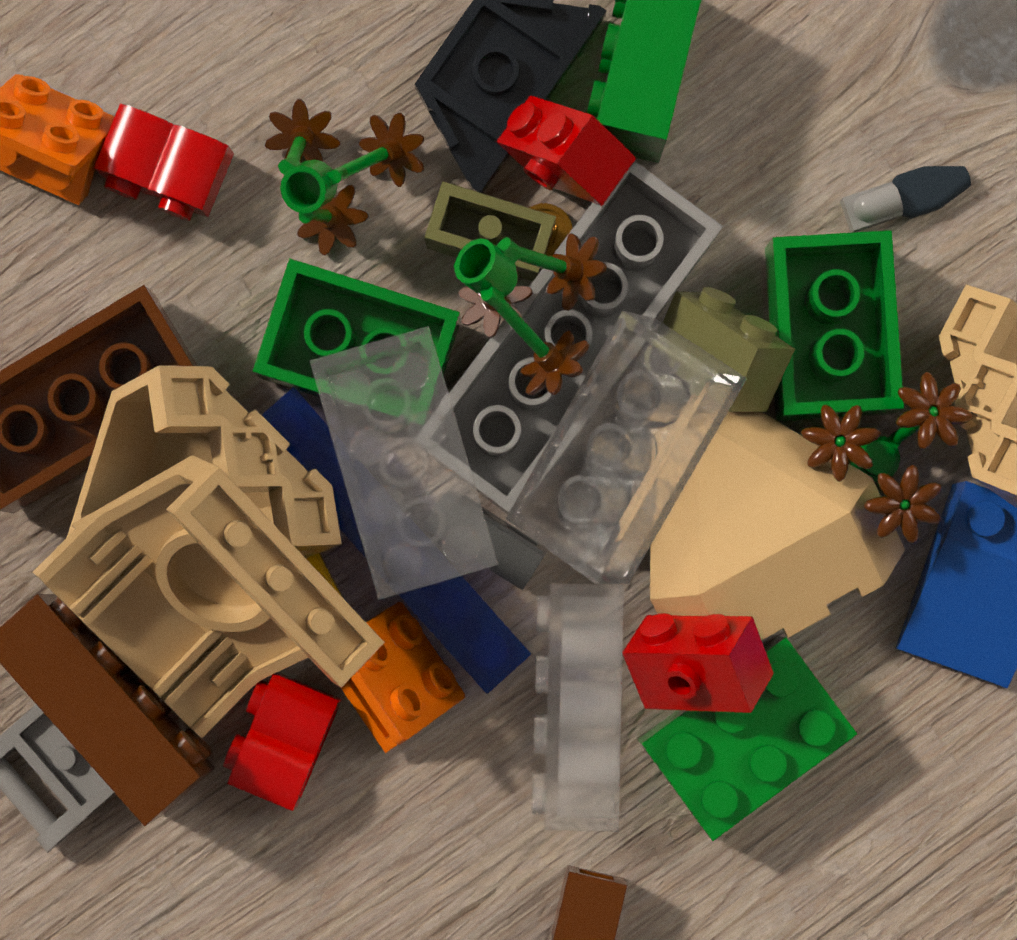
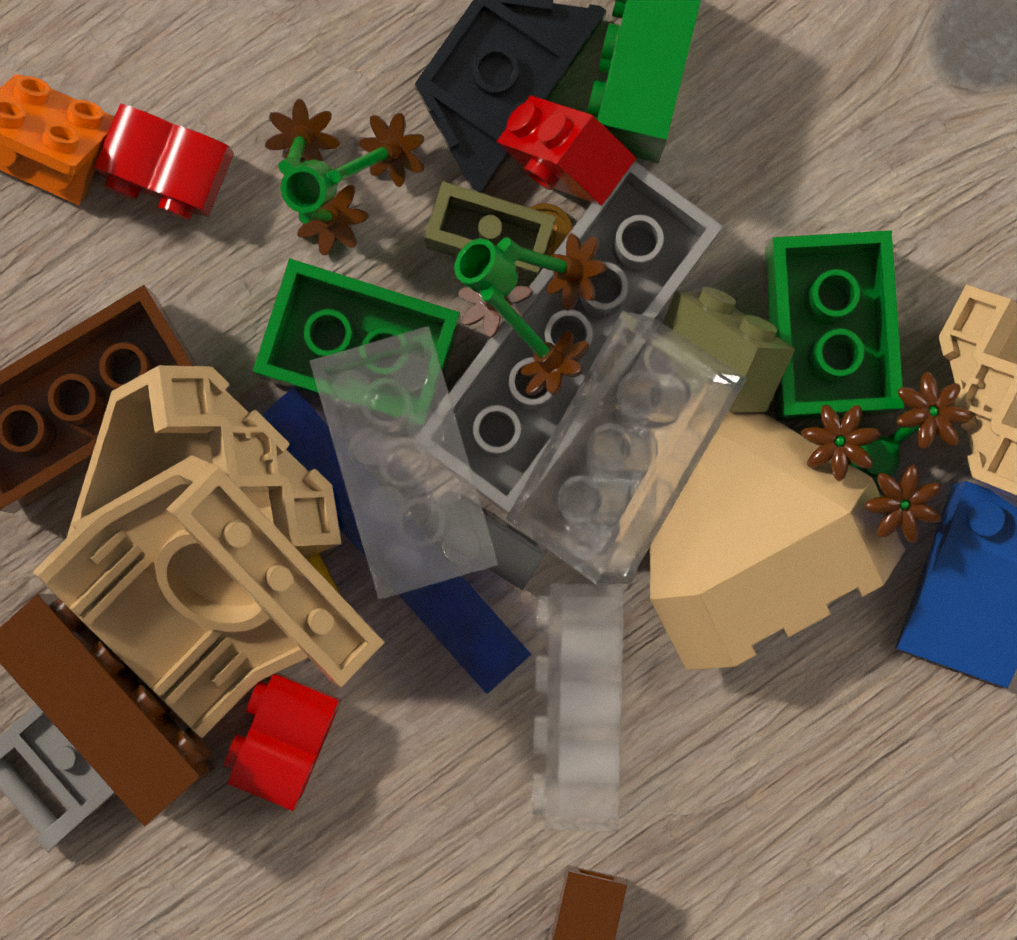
orange bracket [340,602,465,753] -> none
red brick [622,613,774,713] -> none
green brick [637,636,857,841] -> none
piece [840,166,971,233] -> none

